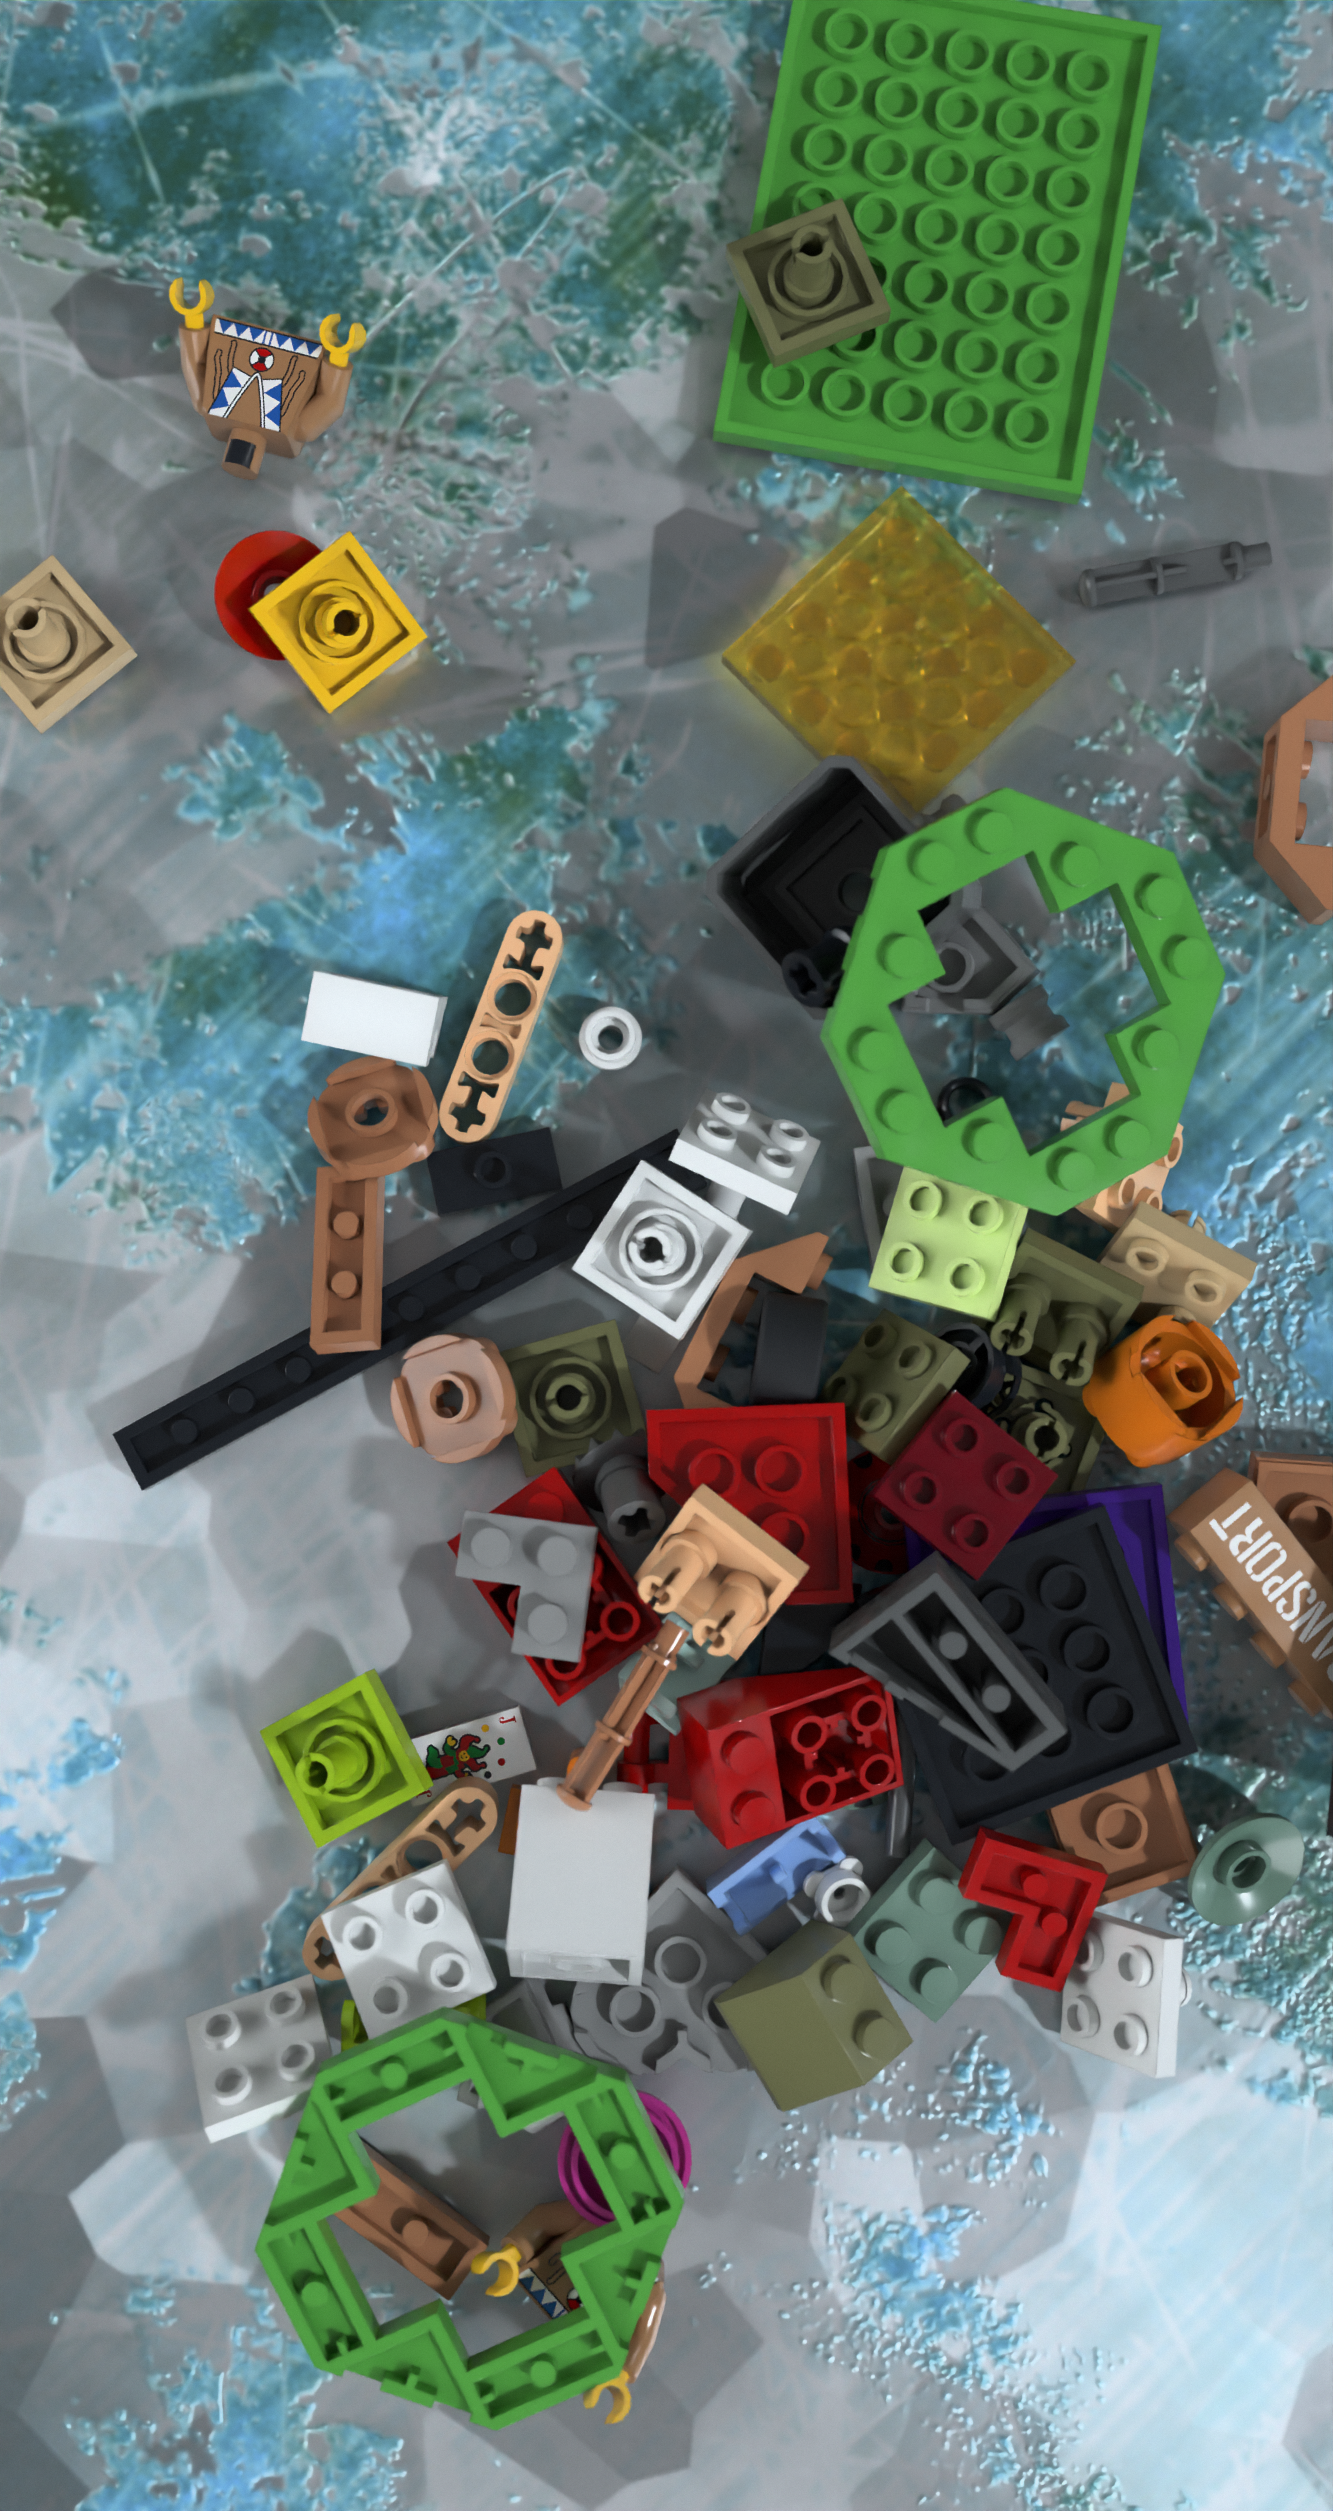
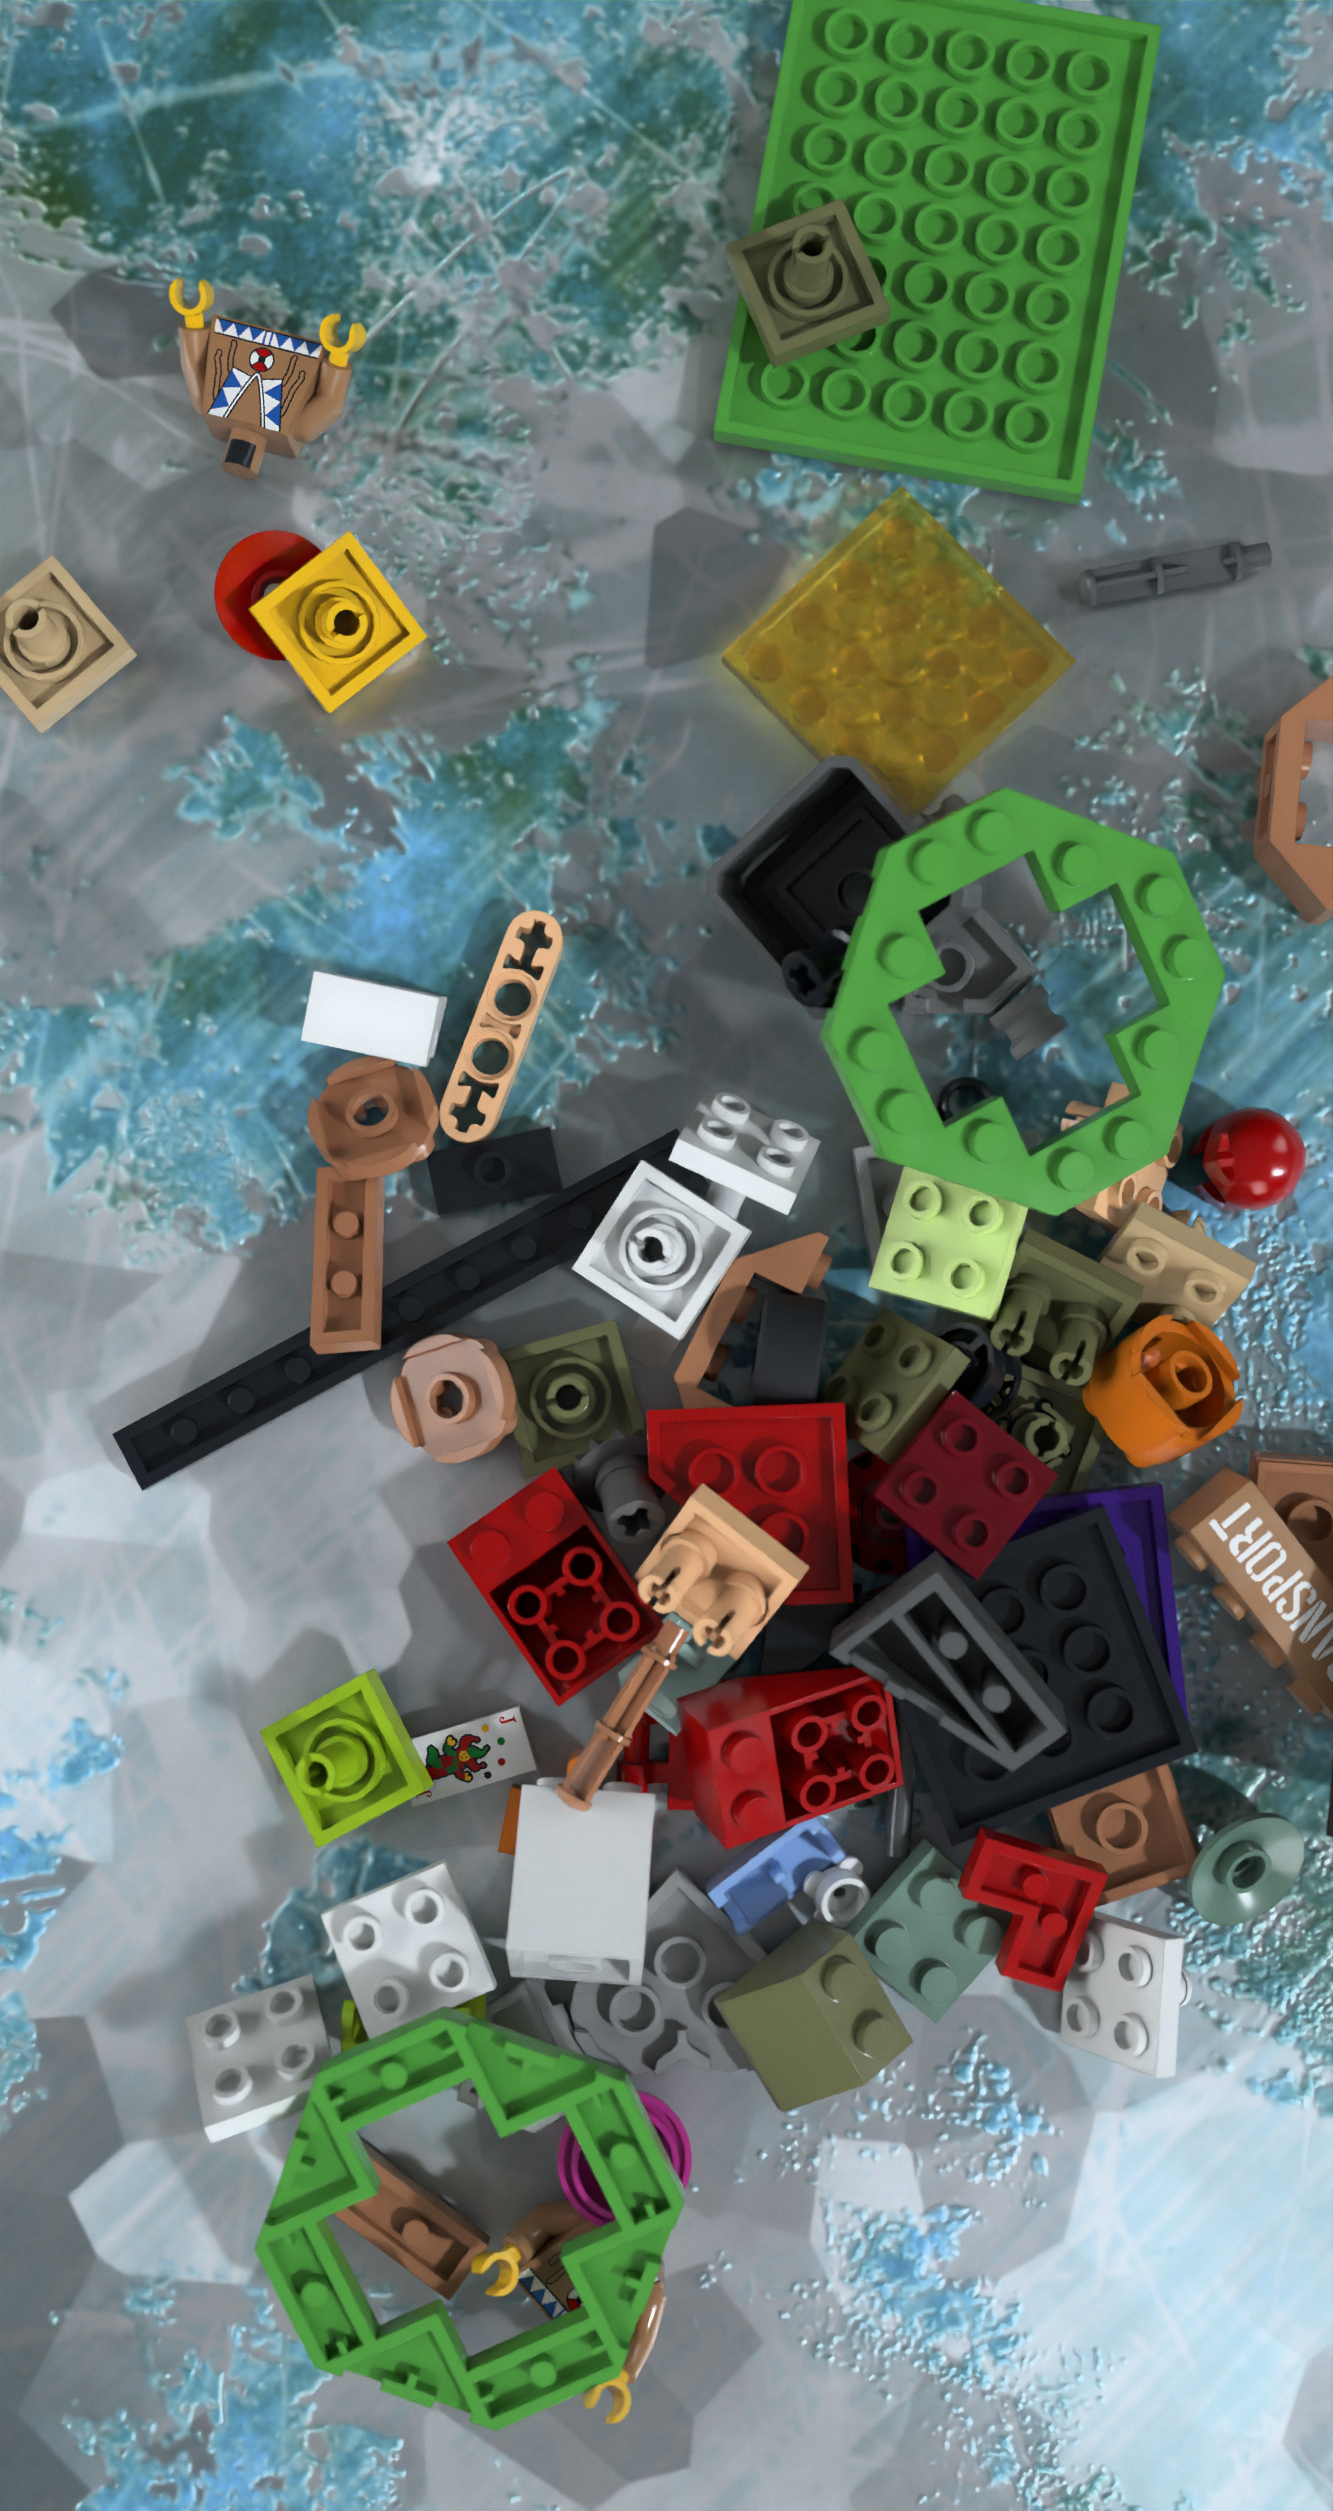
light nougat beam [302,1776,499,1981] -> none
light grey plate [455,1510,599,1662] -> none
white plate [579,1007,642,1070] -> none
none -> red helmet [1188,1107,1306,1212]

